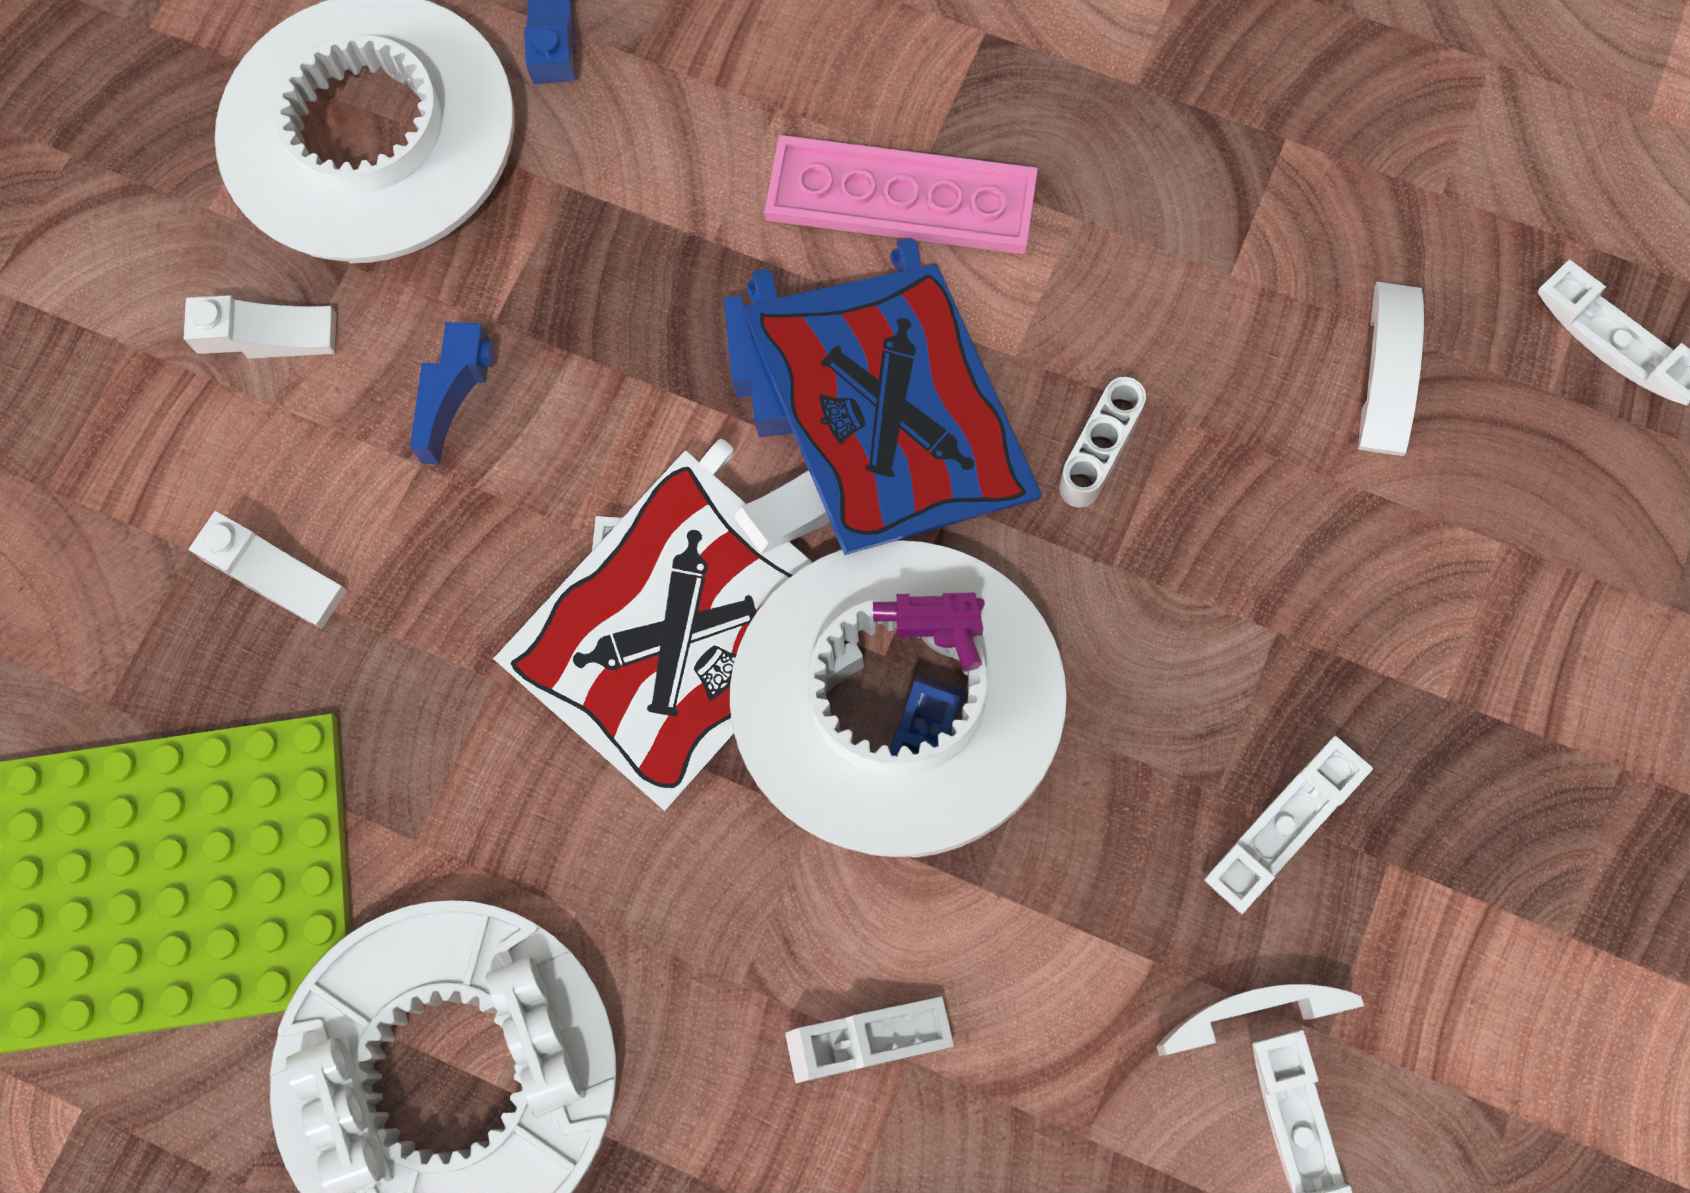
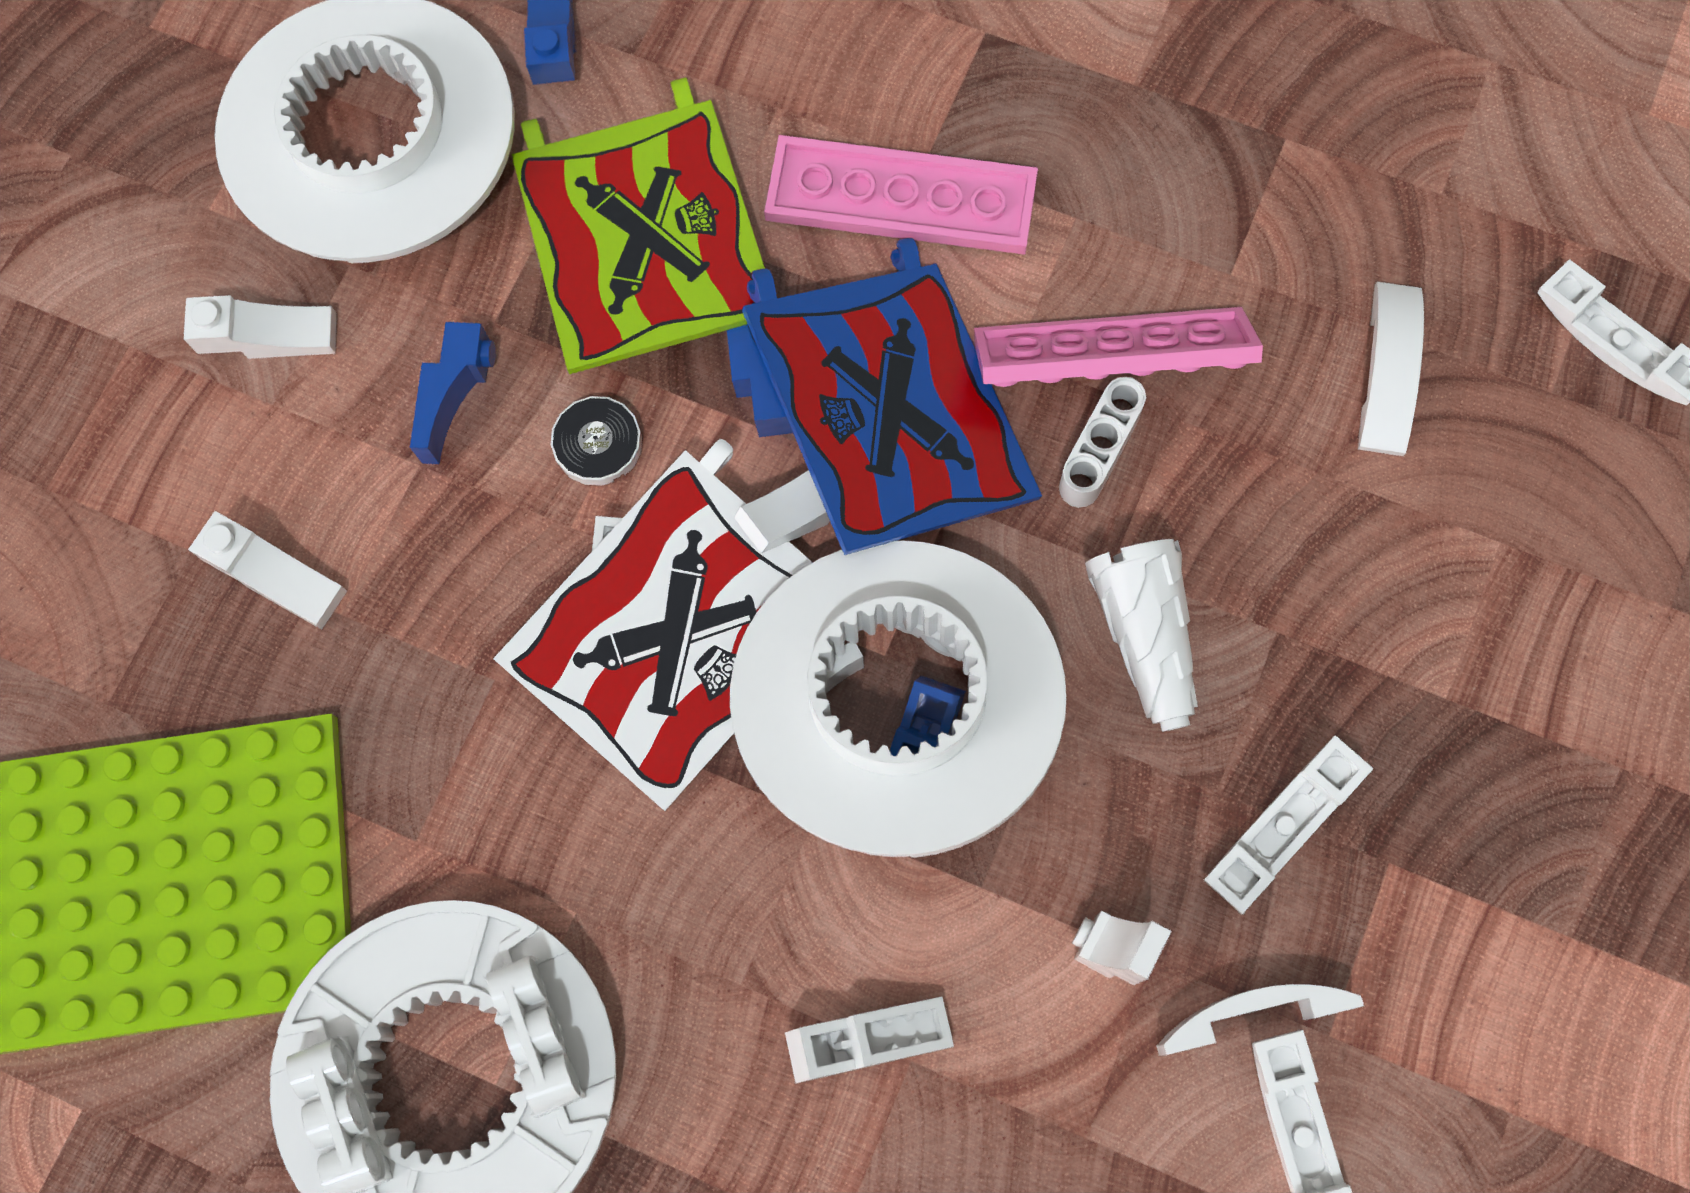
magenta piece [873,593,985,671] -> none
none -> flag [511,78,765,374]
none -> black tile [551,396,642,485]
none -> bright pink plate [974,307,1263,387]
none -> white slope [1072,911,1171,985]
none -> white cone [1085,539,1198,732]

